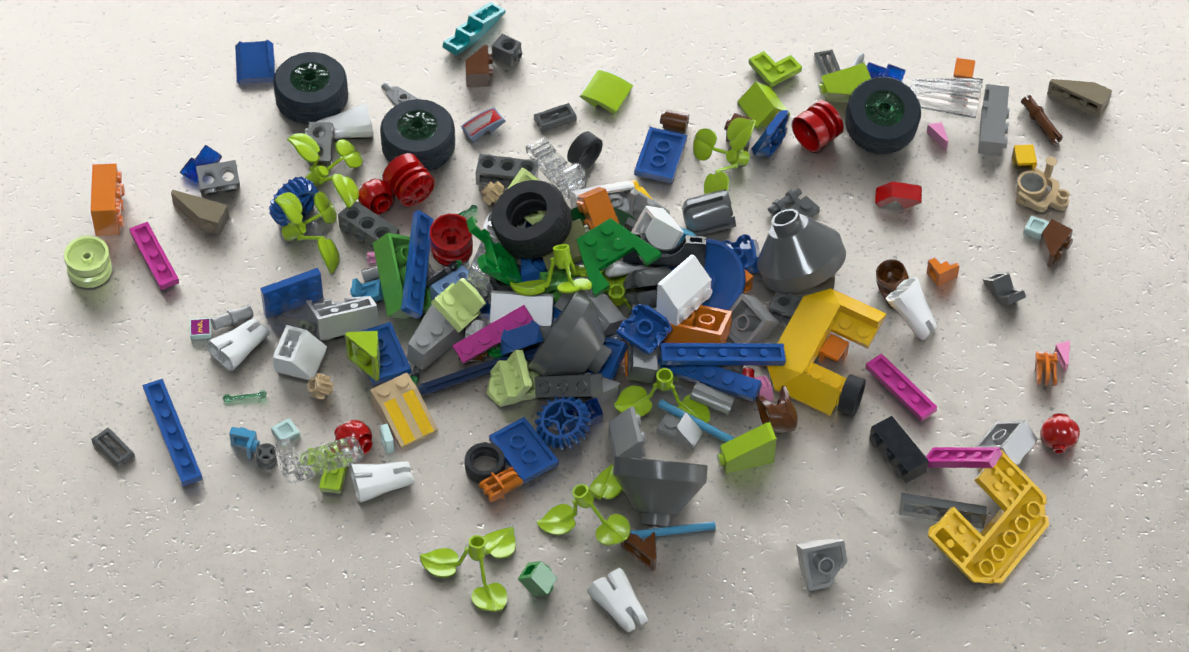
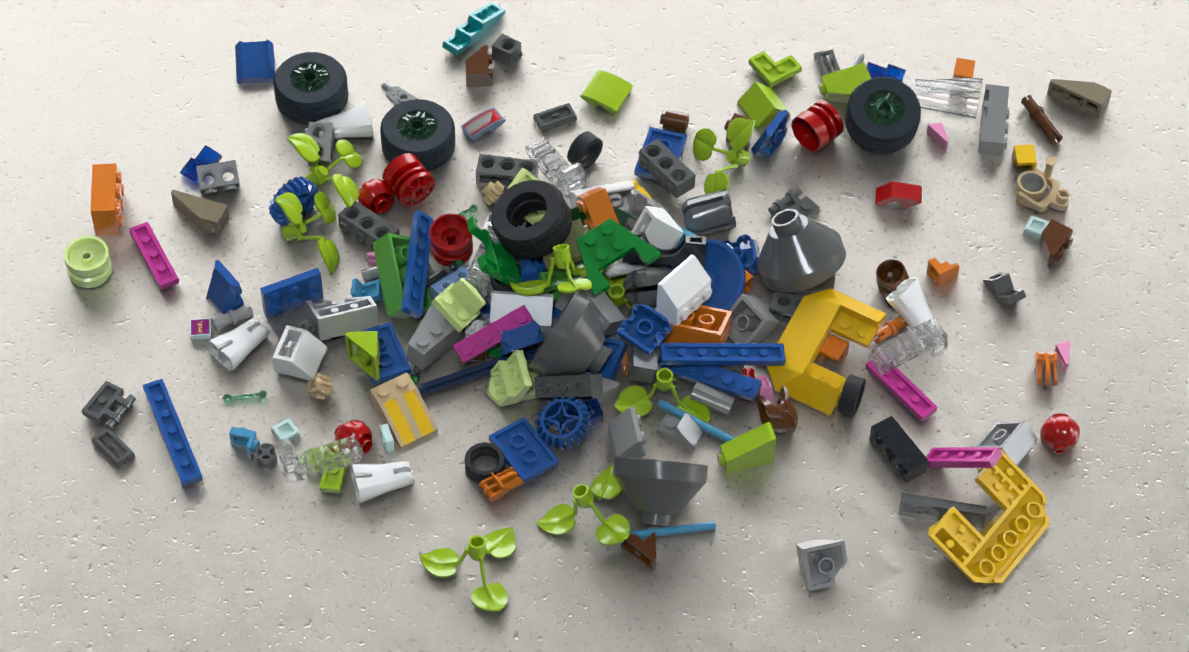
brick [518,561,558,596] -> none
white piece [587,568,648,633] -> none
none -> dark grey plate [81,381,136,429]
none -> blue slope [206,260,244,315]
none -> dark grey brick [638,139,695,199]
none -> clear beam [868,318,948,374]
none -> orange pin [873,316,908,344]

